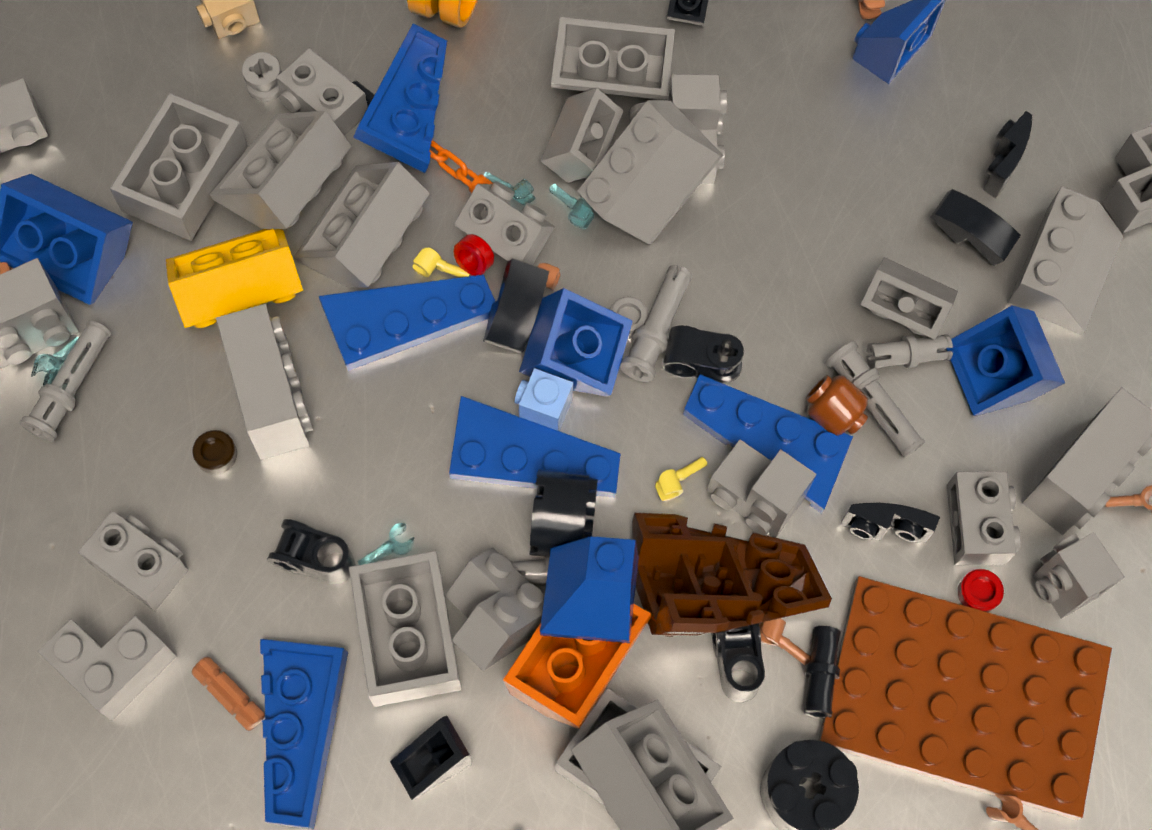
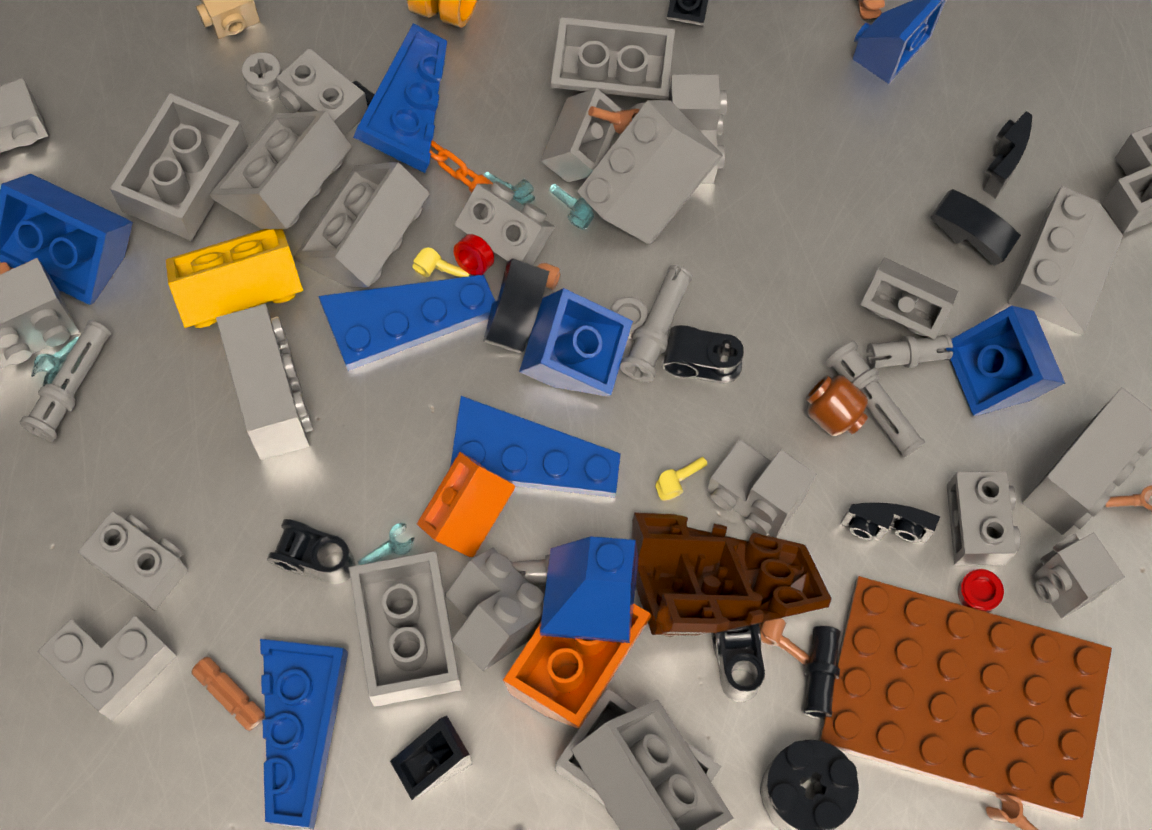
dark brown tile [192,430,237,474] -> none
light blue brick [514,368,573,431] -> none
black brick [529,469,598,557] -> none
blue wing [683,375,853,514] -> none
none -> orange panel [417,452,515,557]
none -> nougat hand [588,106,639,134]

